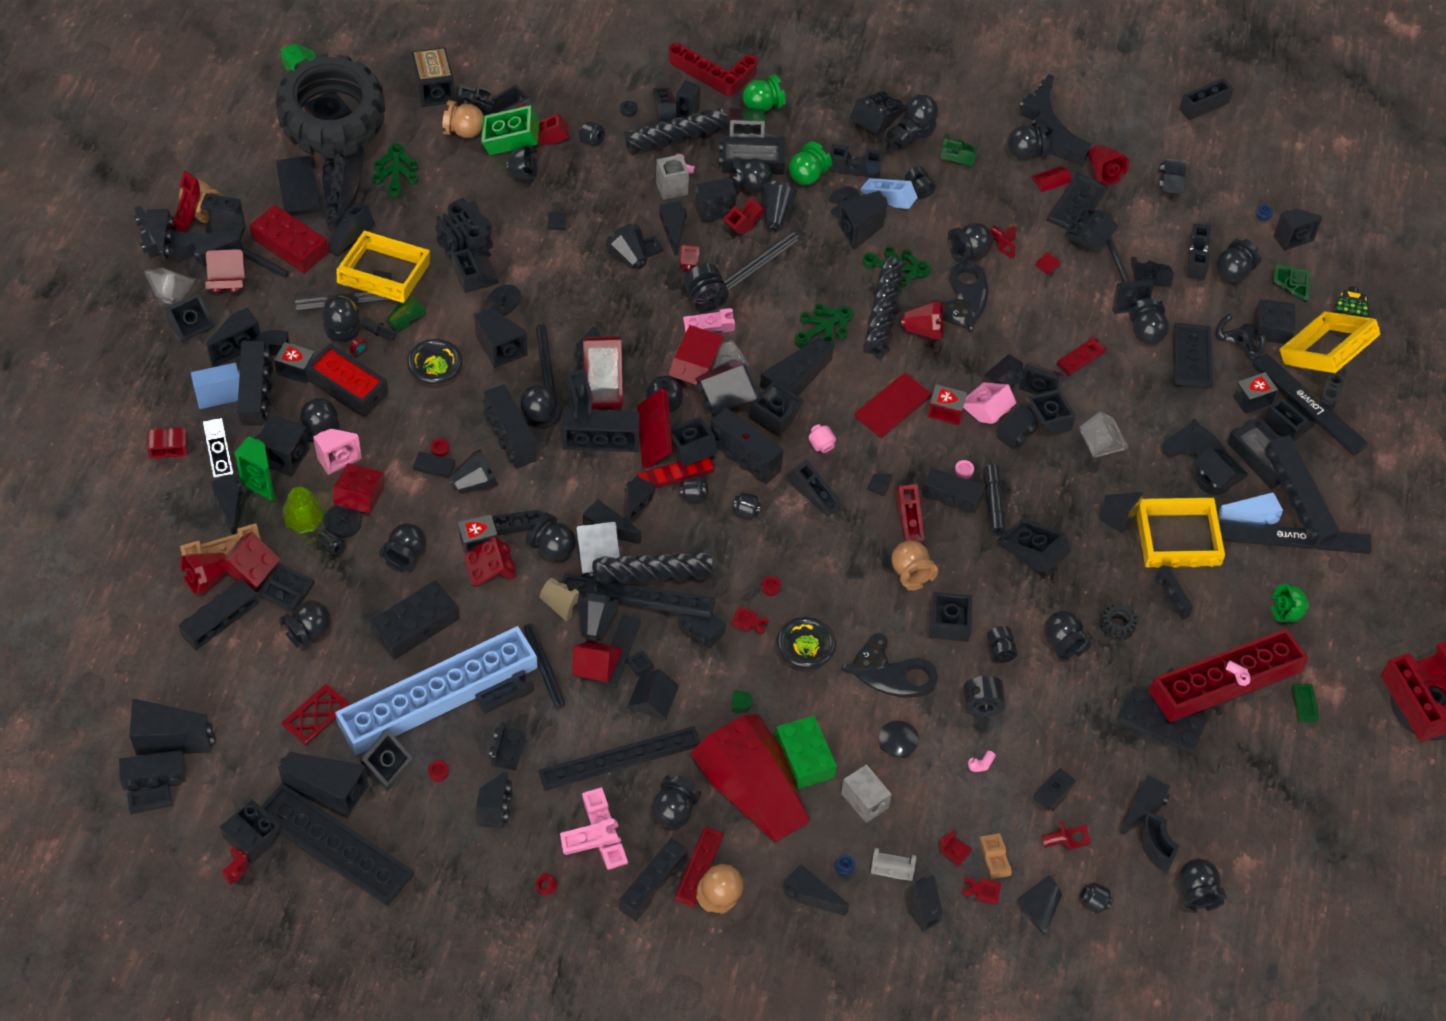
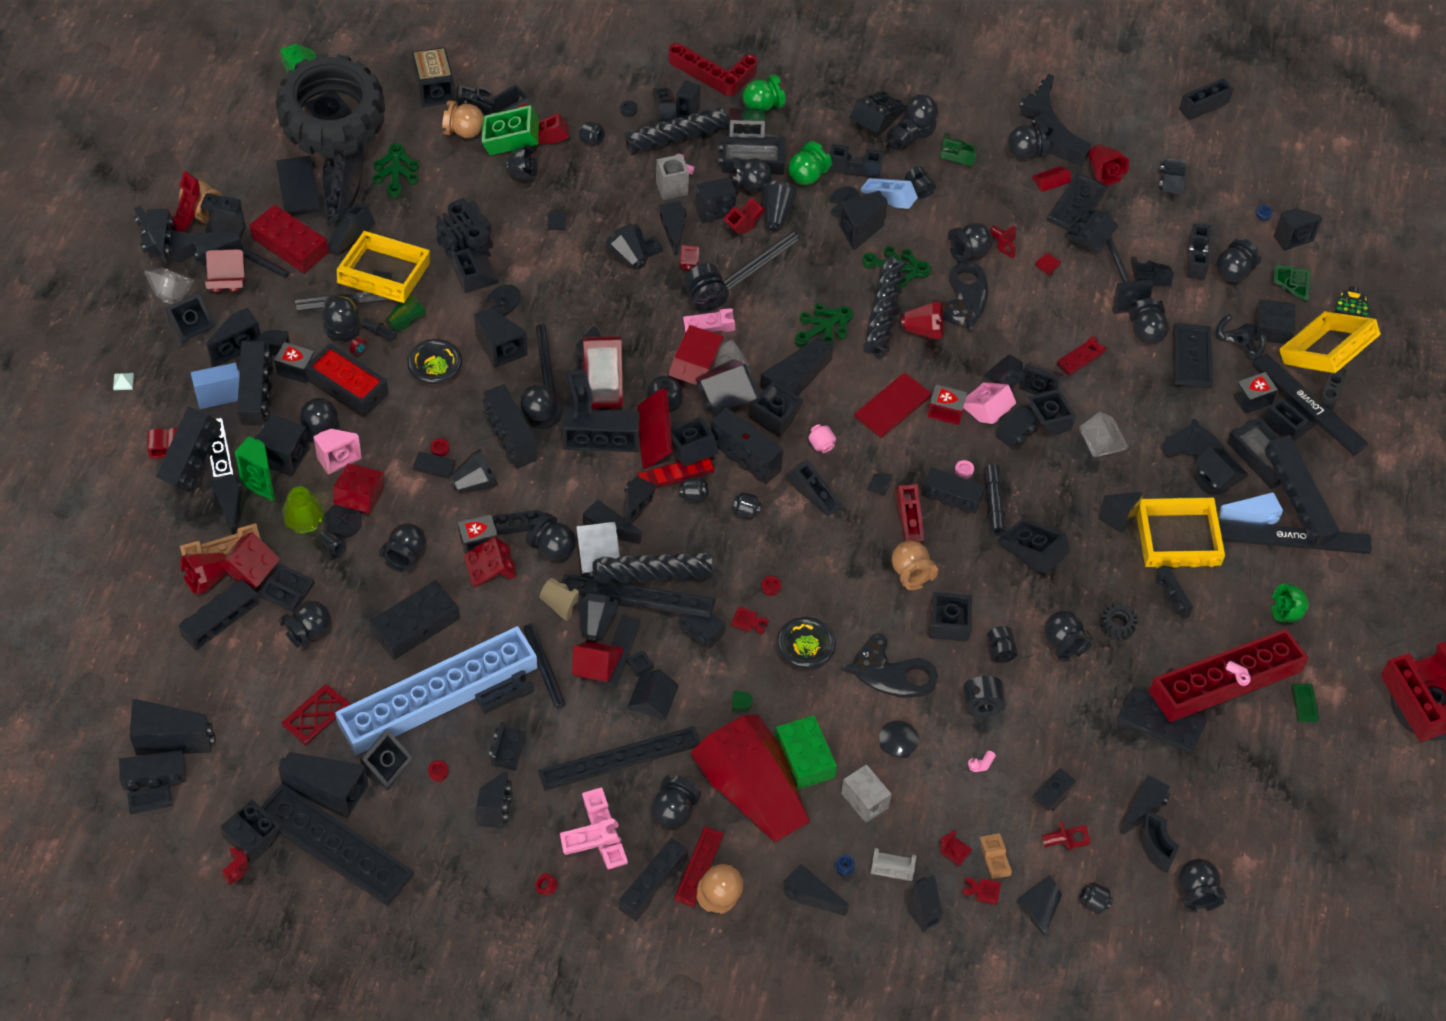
none -> light aqua slope [113,373,134,390]
none -> black brick [156,406,221,492]

